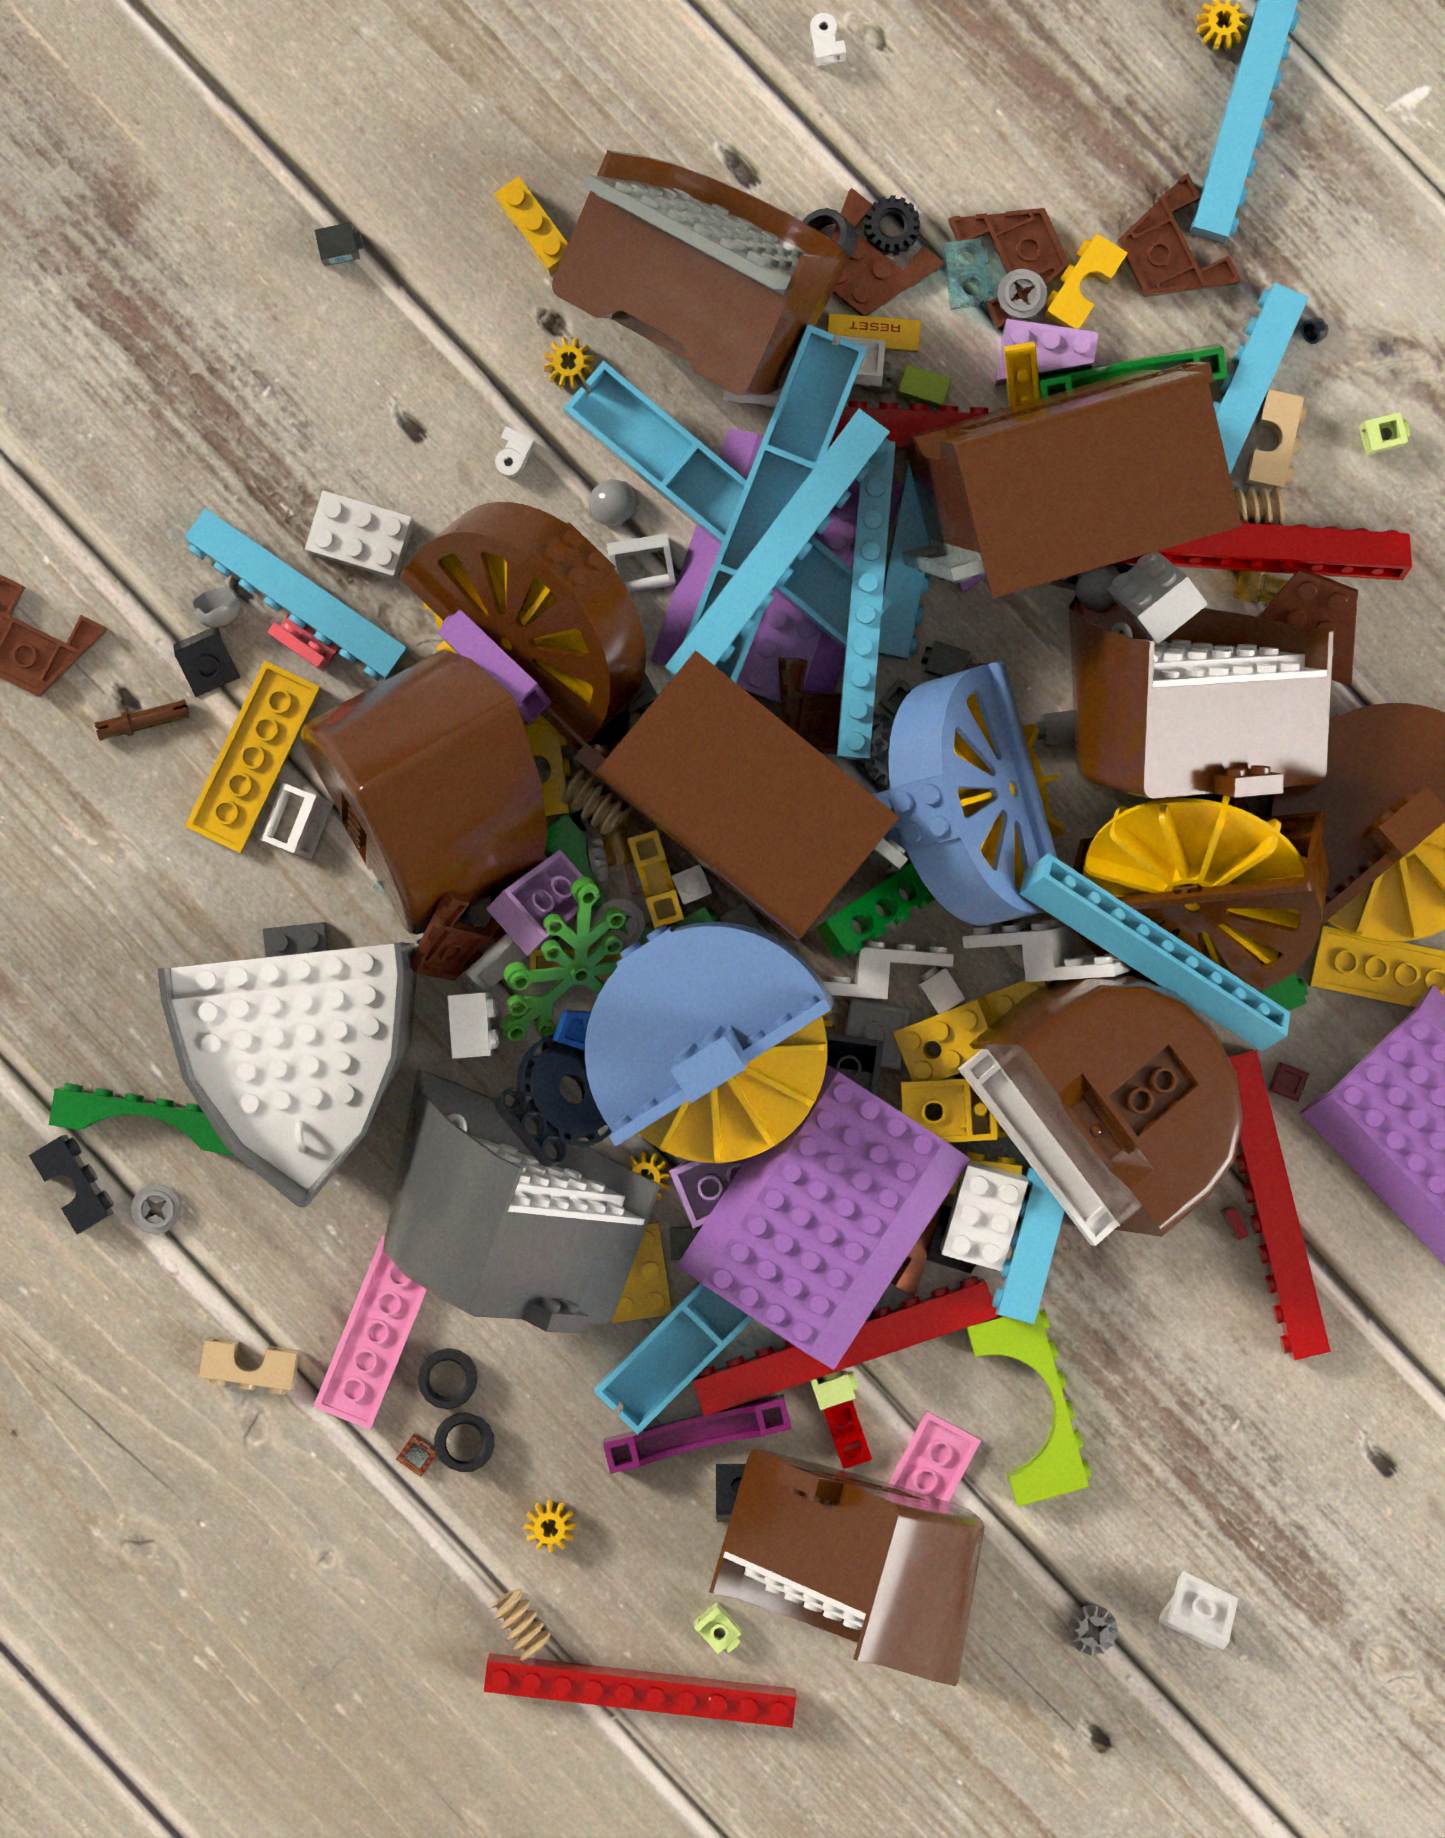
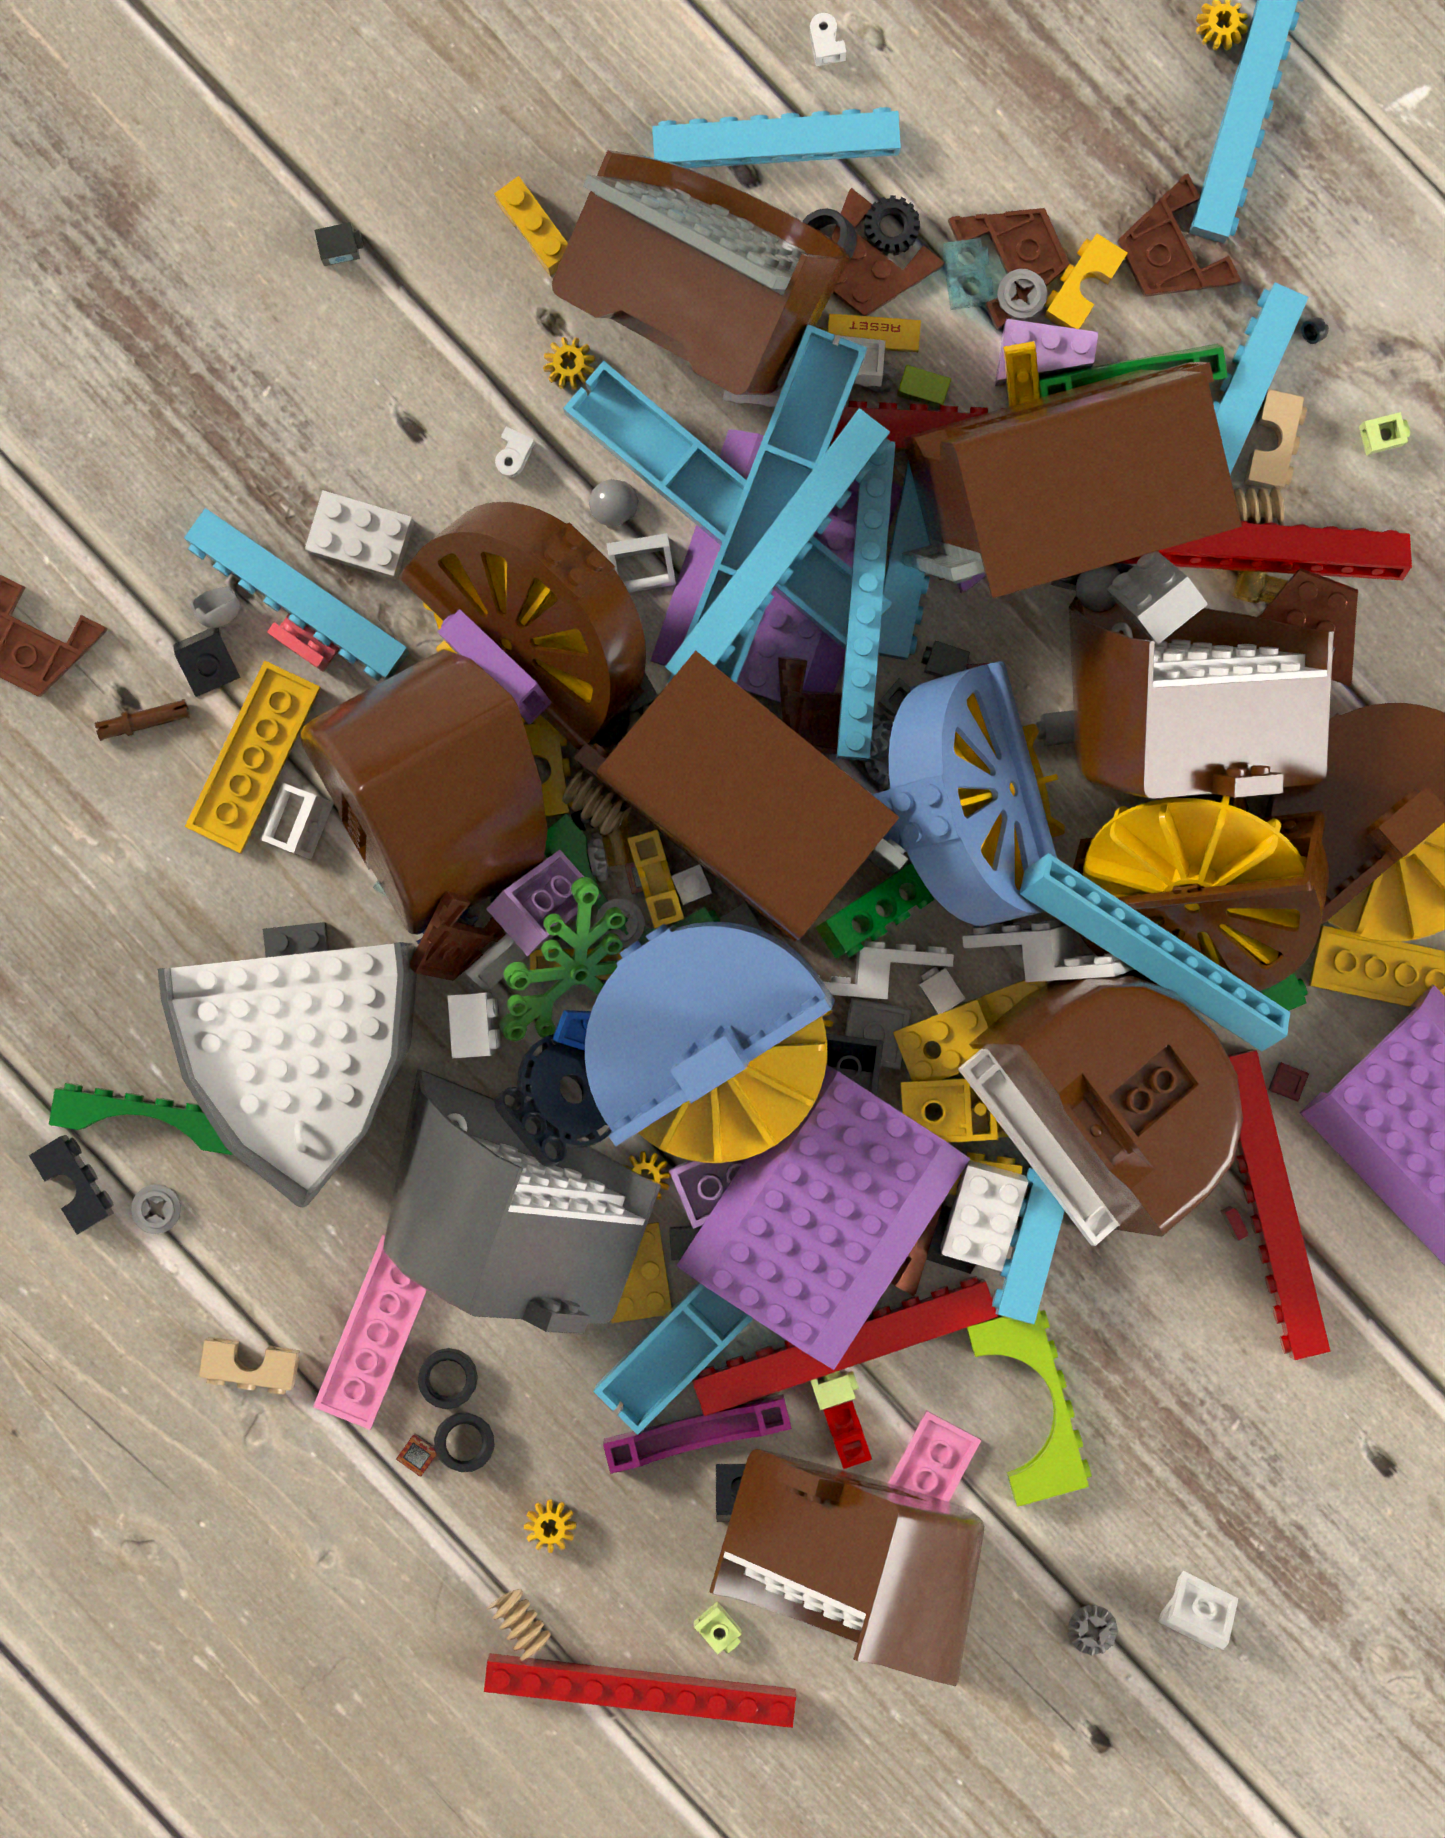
none -> medium azure brick [652,107,901,168]

